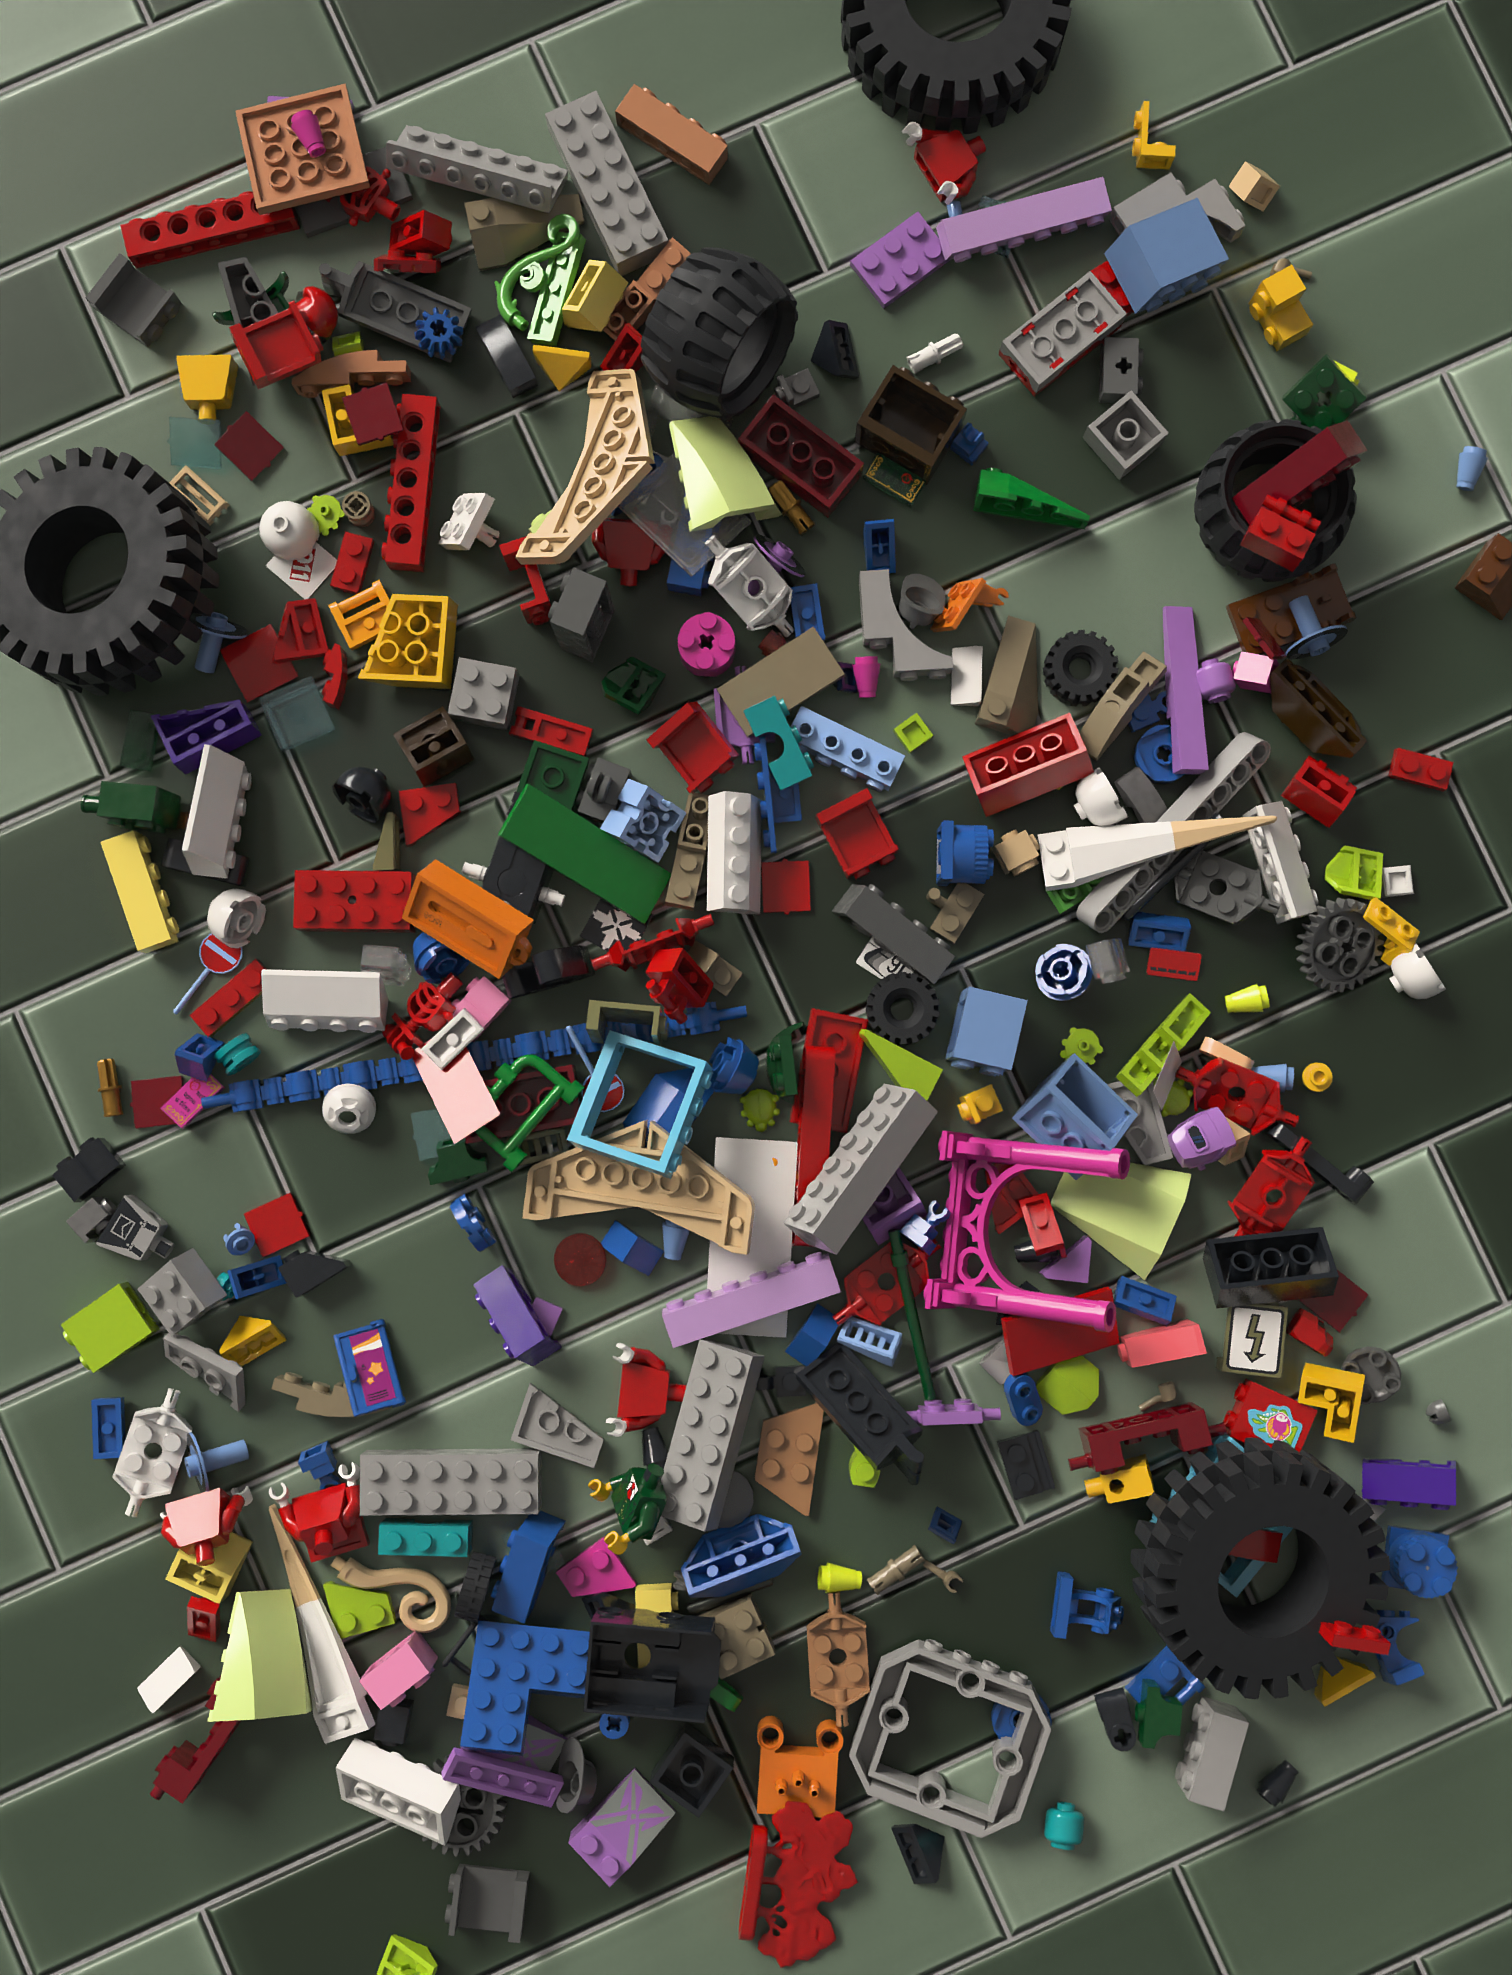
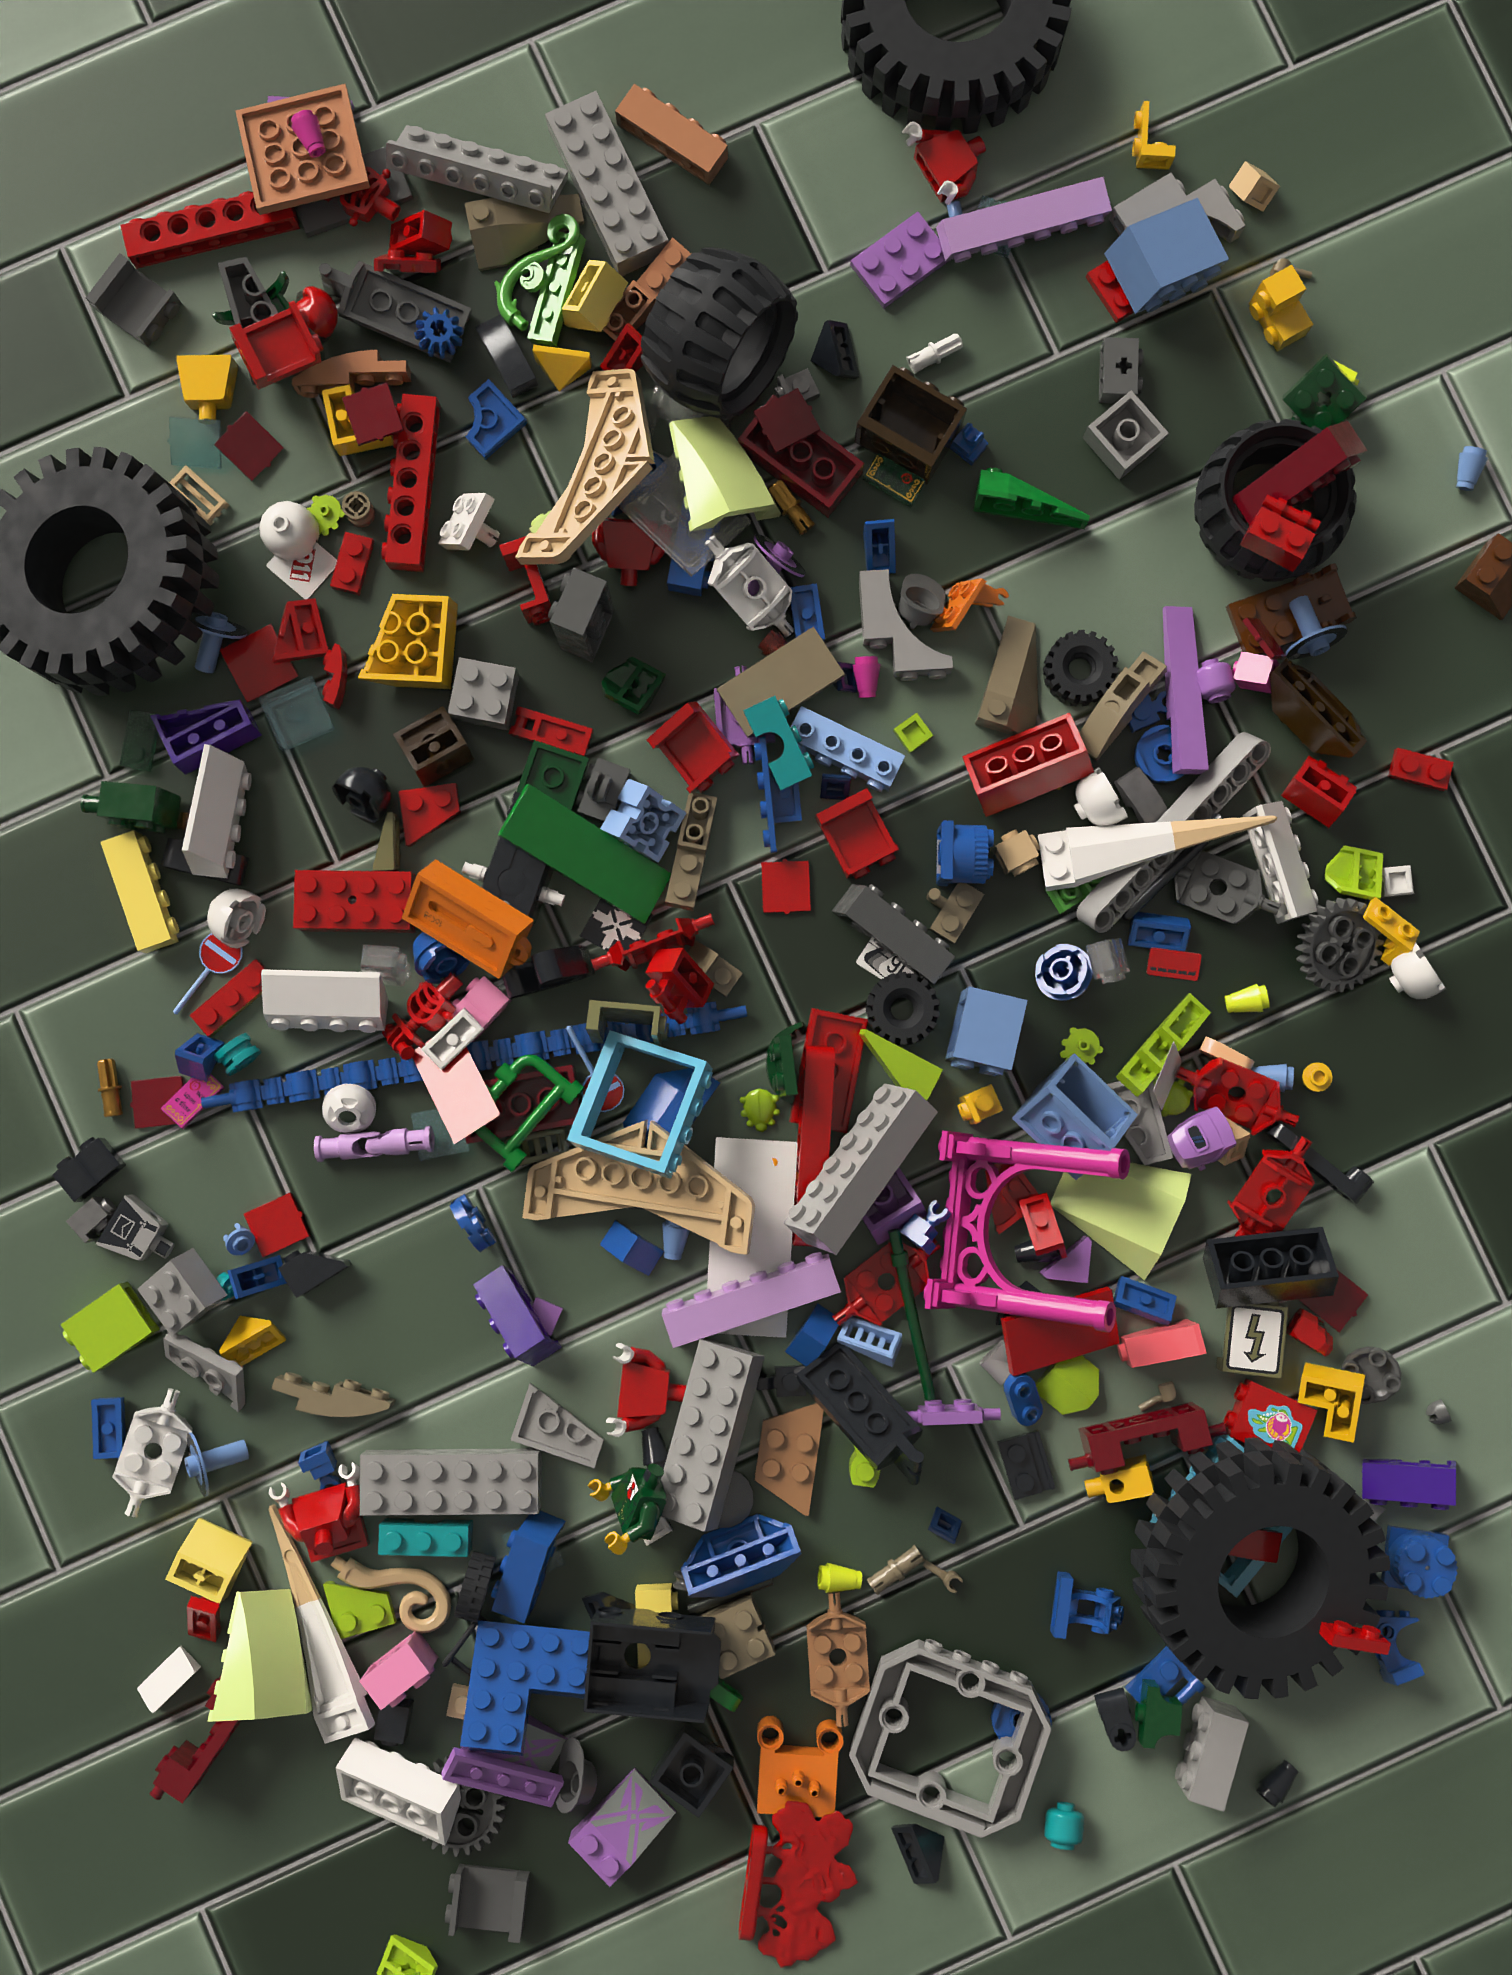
torso [160,1486,253,1566] -> none
light orange plate [328,580,390,651] -> none
lime plate [332,331,364,356] -> none
door [333,1319,407,1417] -> none
dark green brick [428,1138,490,1185] -> none
clear red wheel [554,1233,606,1286] -> none
dark pink wing [556,1536,637,1597] -> none
blue wheel [599,1714,630,1739] -> none
dark pink brick [677,612,736,677] -> none
white slope [707,791,762,915] -> none
blue cone [709,1037,759,1095] -> none
white slope [951,646,983,706] -> none
light grey piece [998,271,1127,397] -> none
yellow slope [1314,1656,1376,1707] -> none
none -> lavender piece [314,1126,435,1162]
none -> blue tile [465,379,527,460]
none -> dark red piece [754,388,820,454]
none -> dark blue slope [820,774,851,800]

